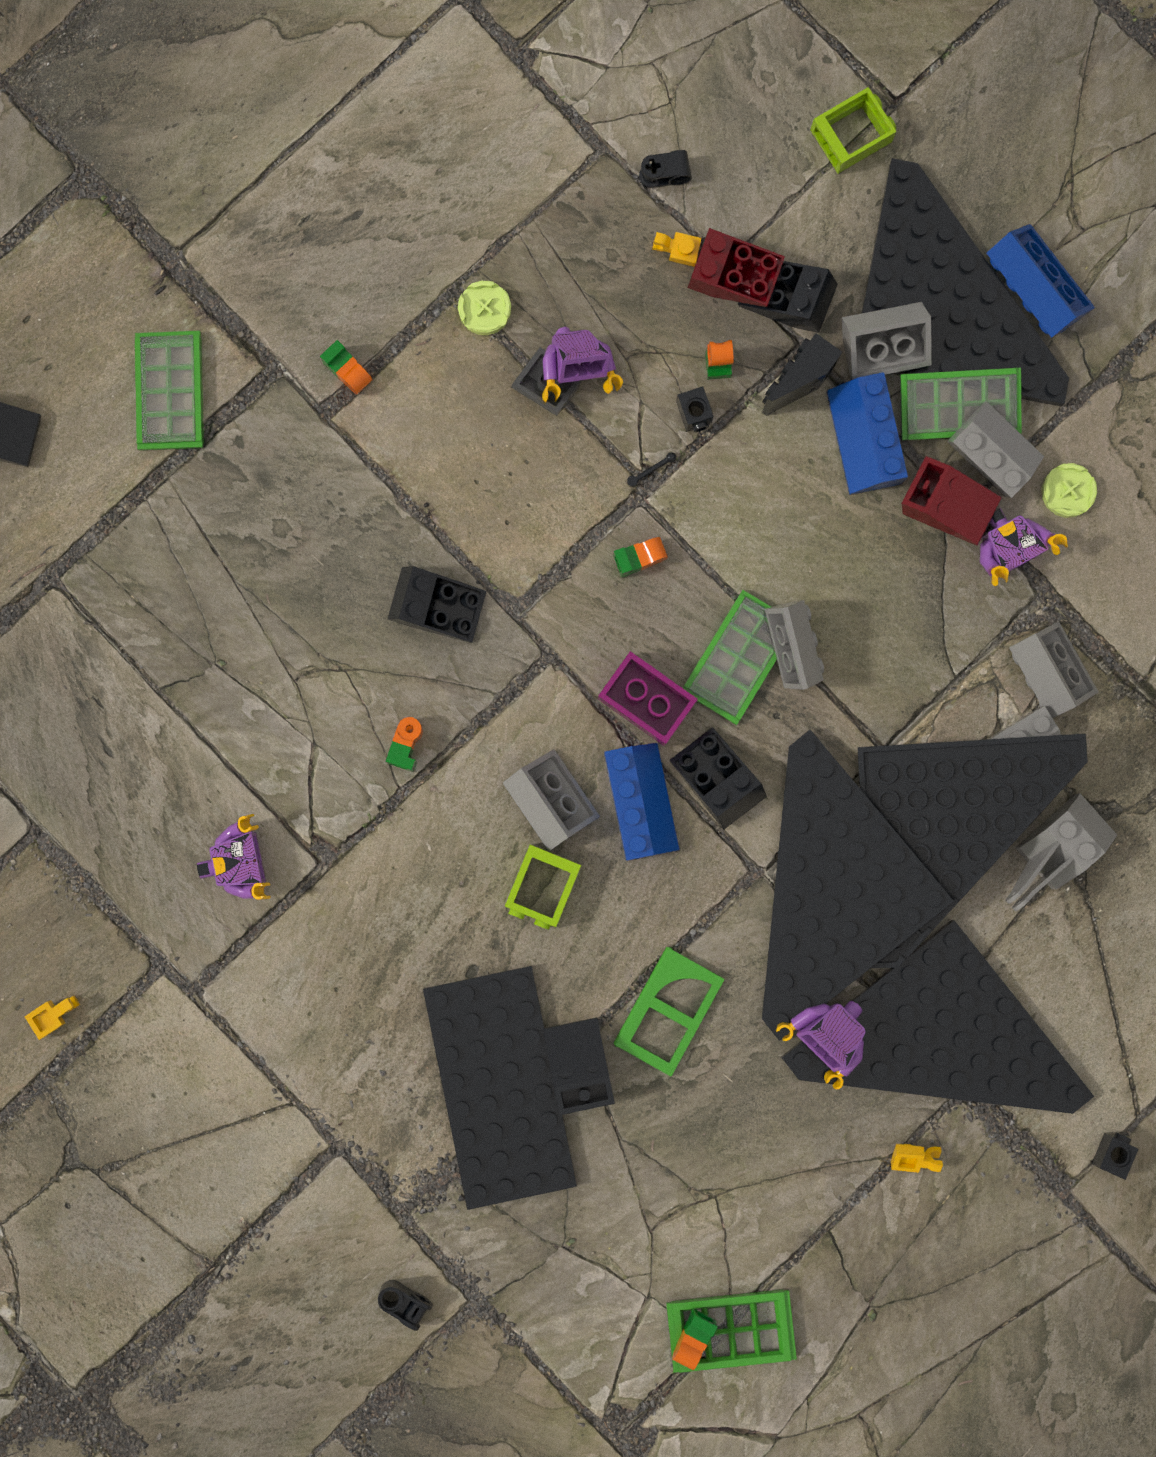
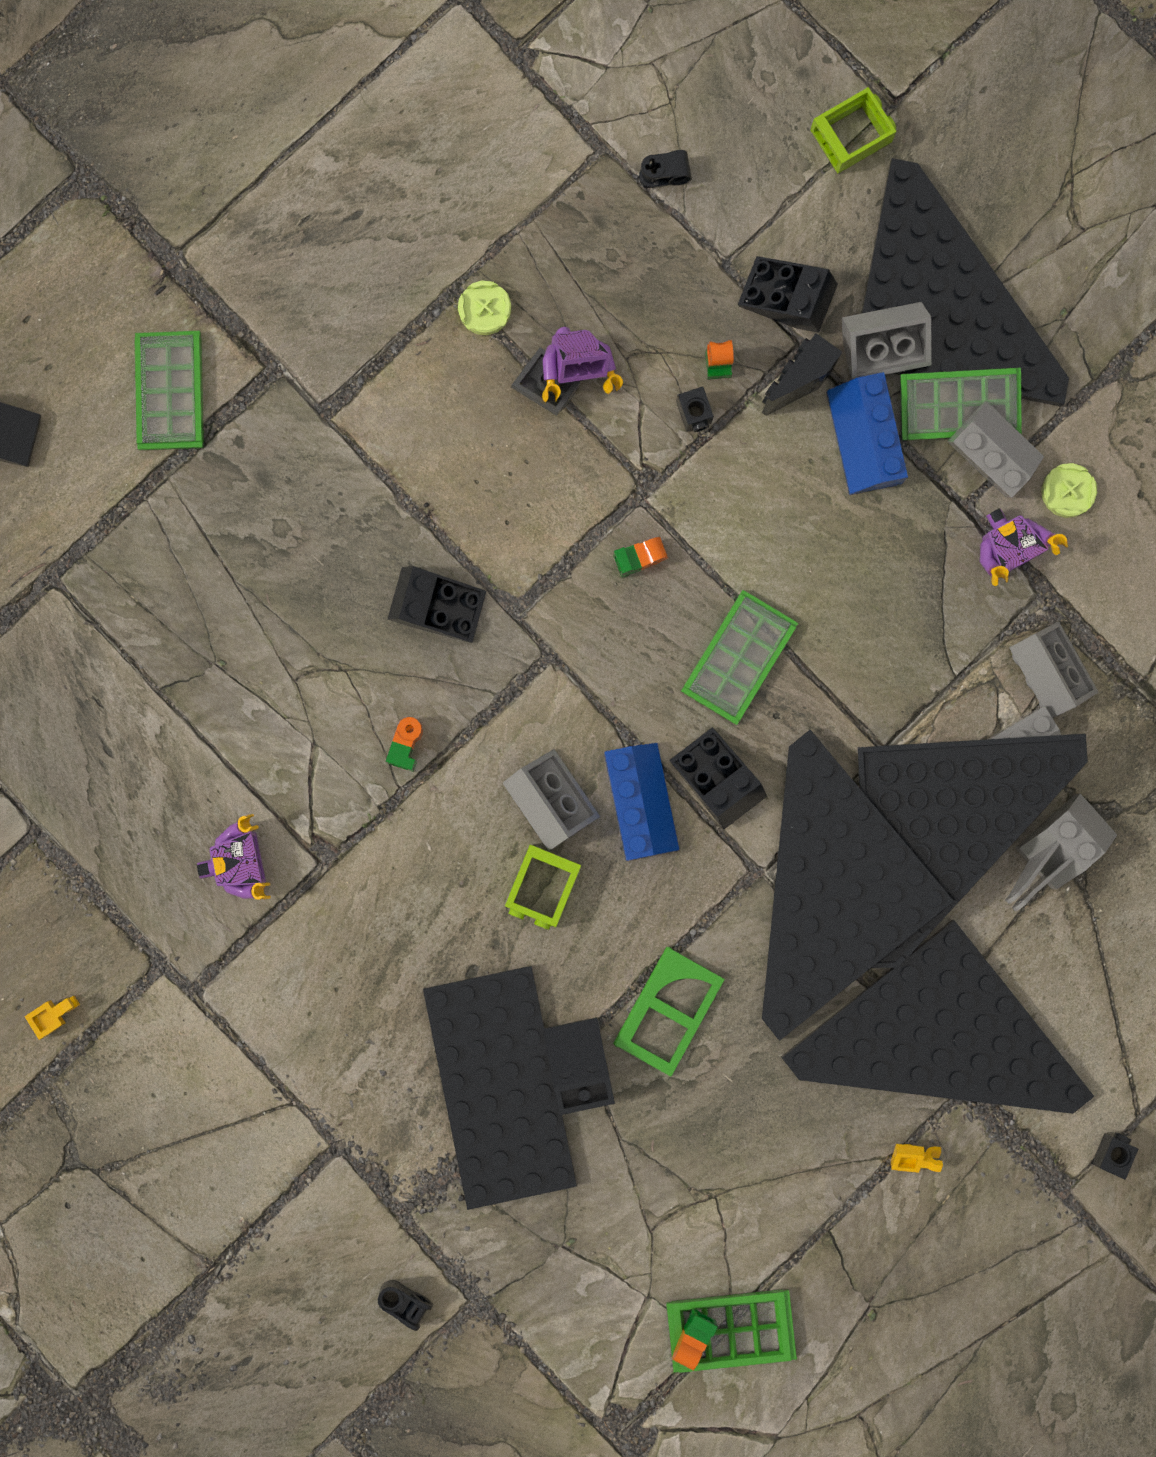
leg [320,340,373,395] -> none
magenta brick [598,651,698,746] -> none
black hinge [627,452,677,487] -> none
yellow plate [652,232,702,267] -> none
dark red slope [687,228,785,307] -> none
light grey slope [765,600,824,690] -> none
medium lavender torso [776,1001,866,1090] -> none
dark red slope [901,456,1002,546] -> none
blue slope [986,224,1095,338] -> none

